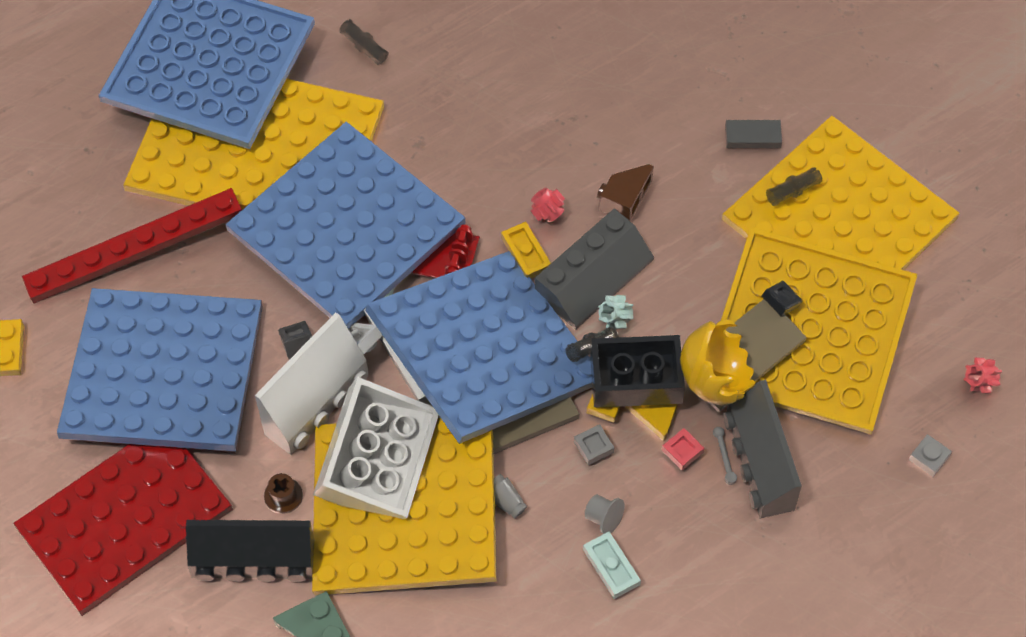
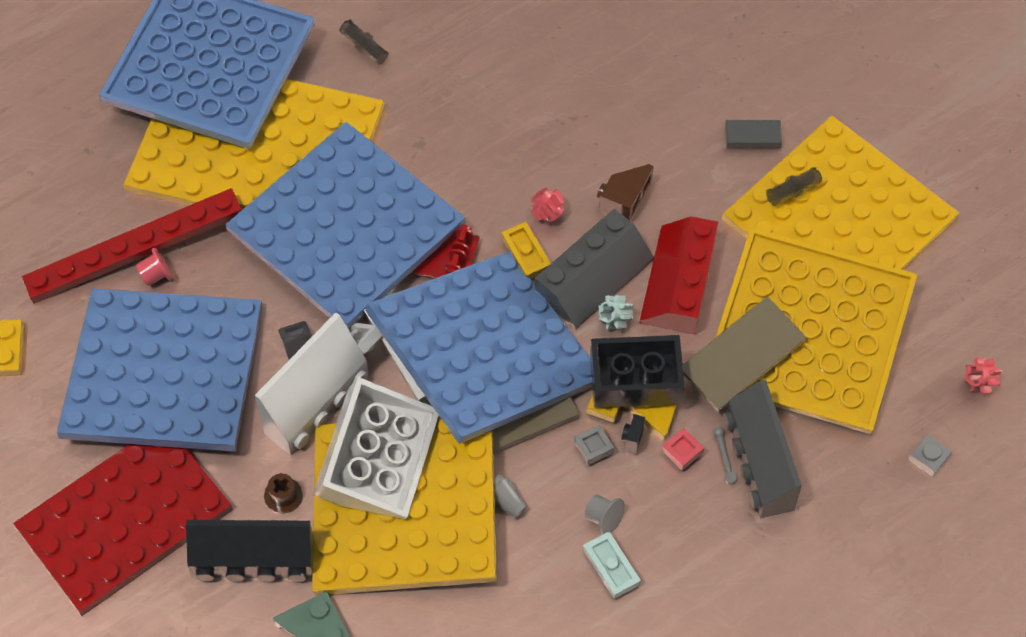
clear smoke pin [565,327,619,362] -> none
yellow piece [680,320,756,405] -> none
black tile [762,281,802,316] -> none
none -> coral piece [136,247,173,286]
none -> black plate [621,414,645,455]
none -> red slope [639,216,719,335]

